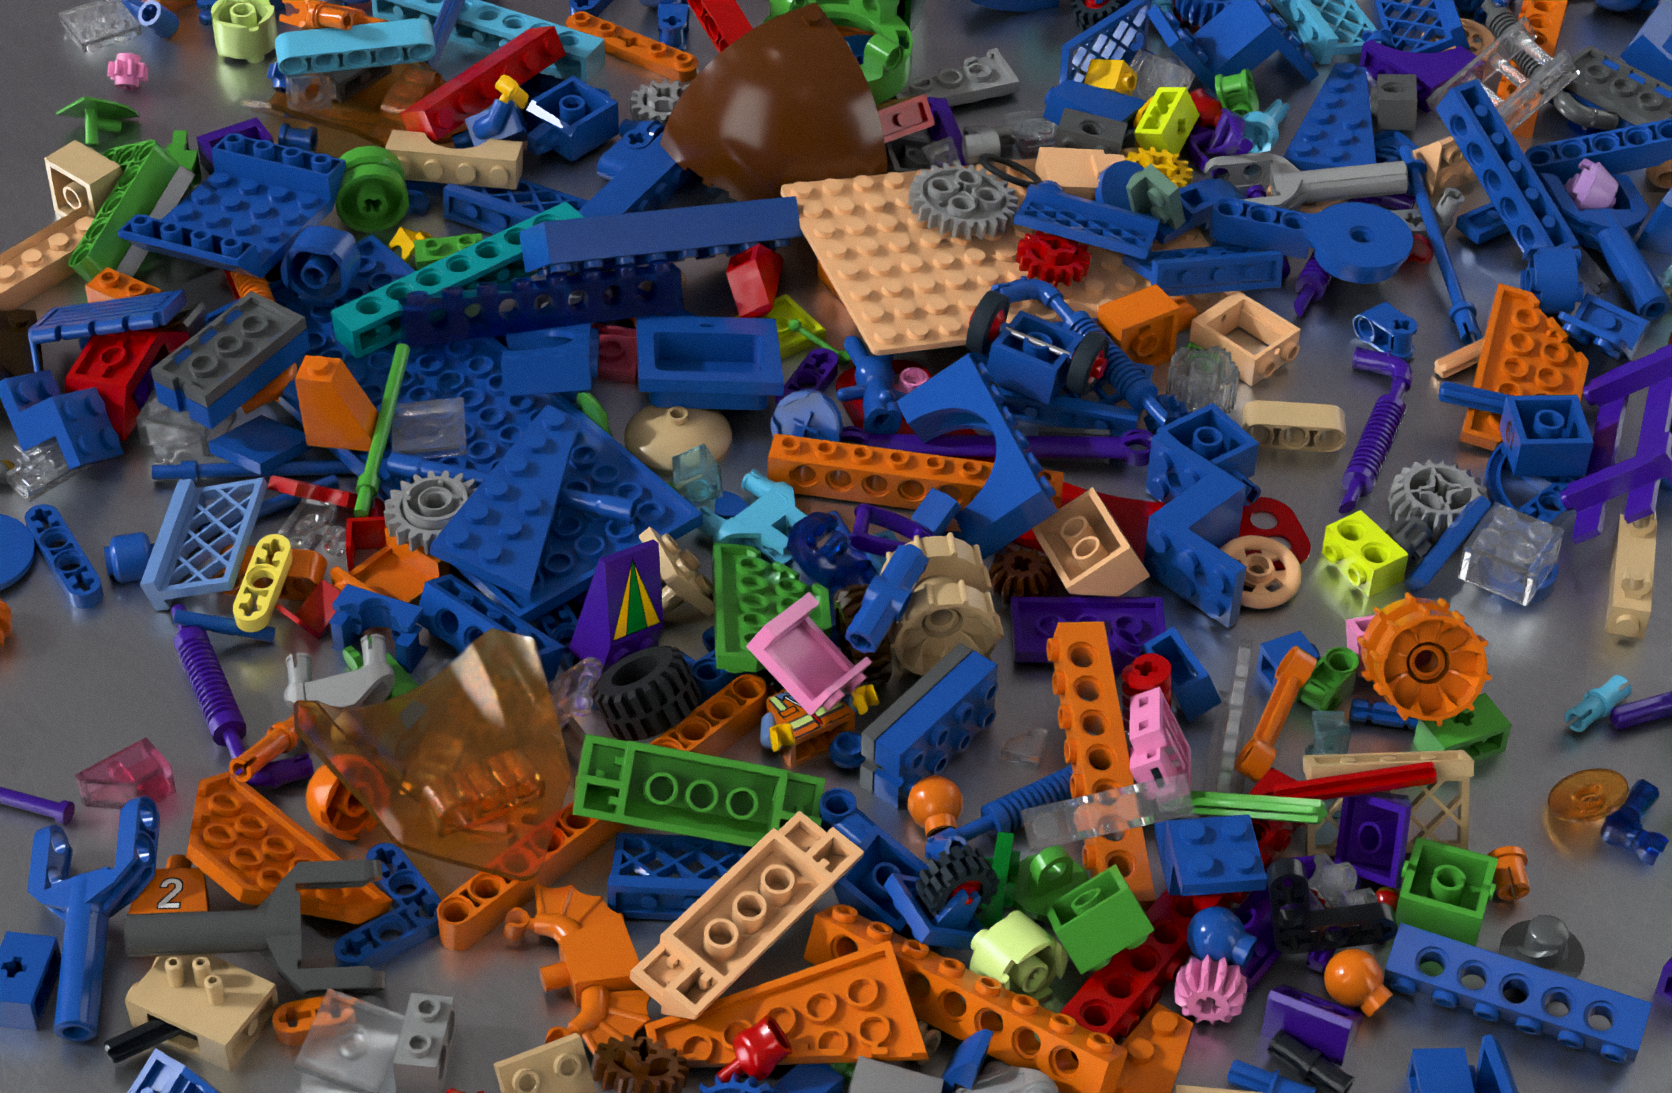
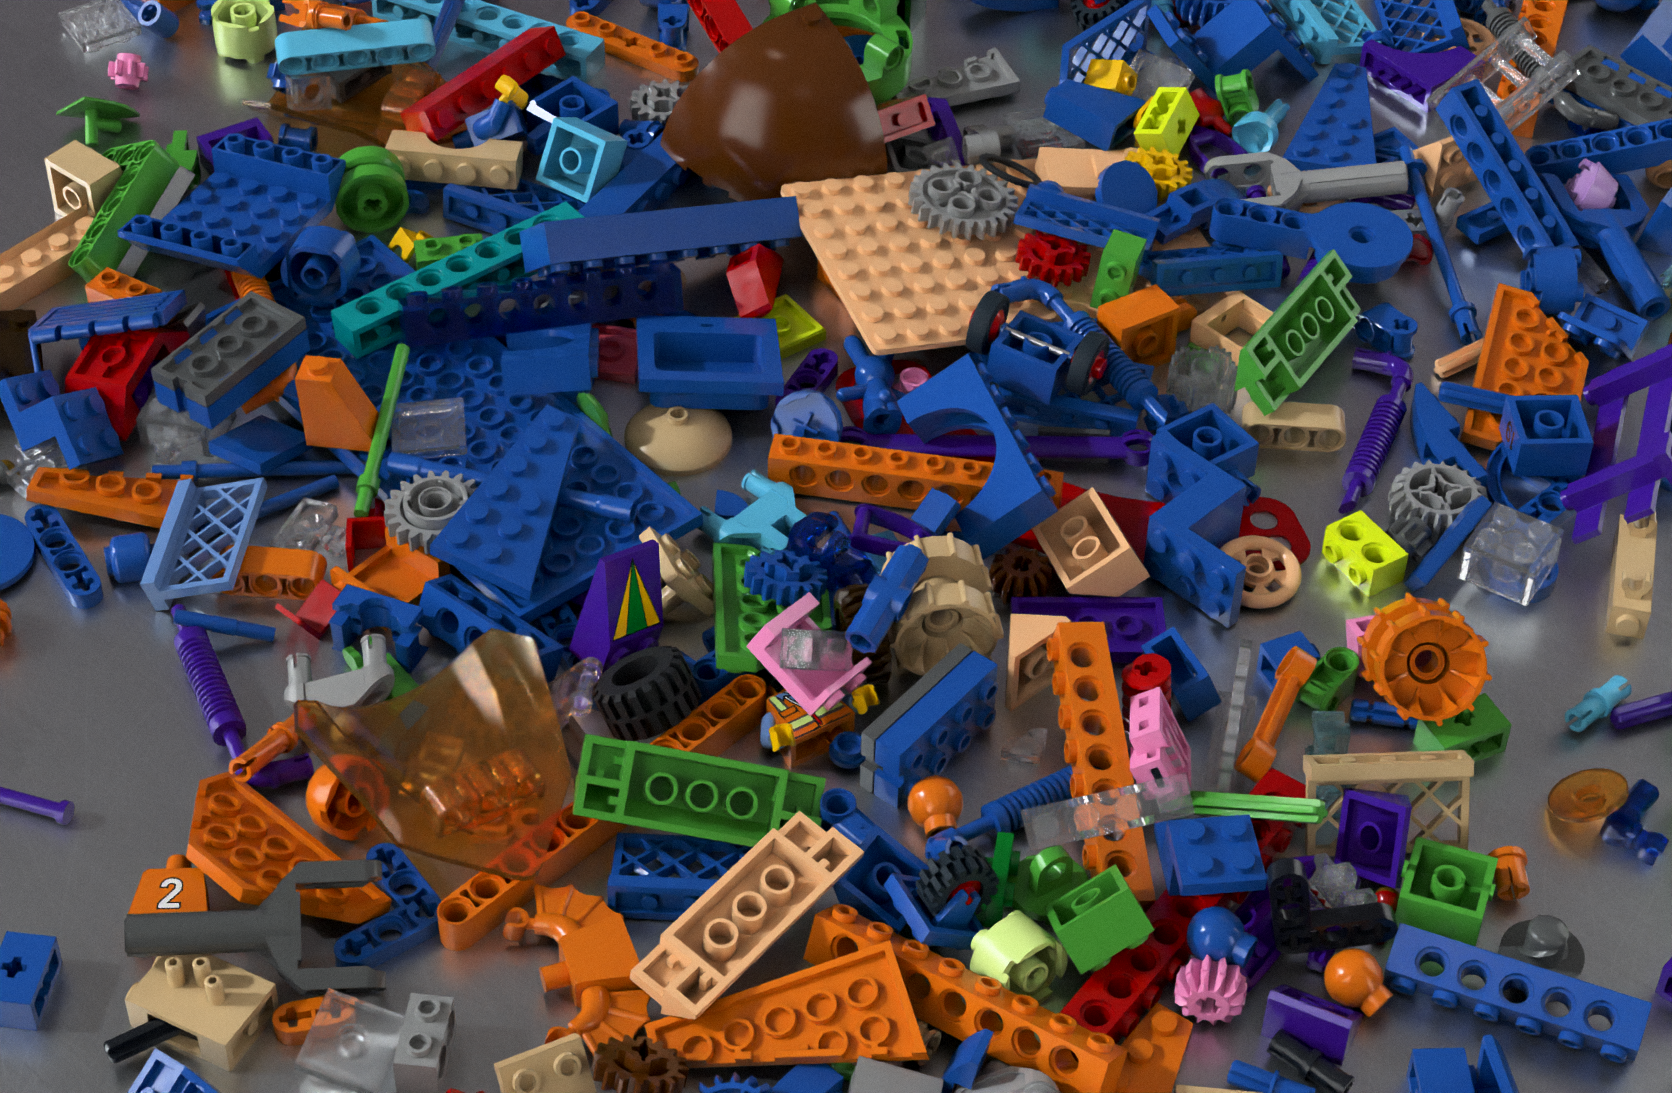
blue piece [27,796,160,1042] -> none
clear pink slope [75,737,176,809] -> none
light yellow beam [233,534,293,632] -> none
red tile [267,475,373,509] -> none
clear light blue brick [672,444,723,508] -> none
red piece [715,1015,793,1083] -> none
bright green hinge [788,319,851,366] -> none
dark grey brick [1054,108,1128,154] -> none
dark purple cone [1107,628,1142,680] -> none
sand green bracket [1126,164,1185,230] -> none
dark purple piece [1204,108,1253,157] -> none
red axle [1273,762,1437,800] -> none
dark grey brick [1370,74,1417,130] -> none
none -> orange wing [26,467,194,529]
none -> medium azure brick [535,117,628,203]
none -> blue gear [743,550,828,606]
none -> clear slope [779,628,853,671]
none -> light nougat slope [1005,613,1071,711]
none -> bright green brick [1090,229,1147,309]
none -> bright green slope [1234,249,1361,416]
none -> blue slope [1410,382,1488,487]

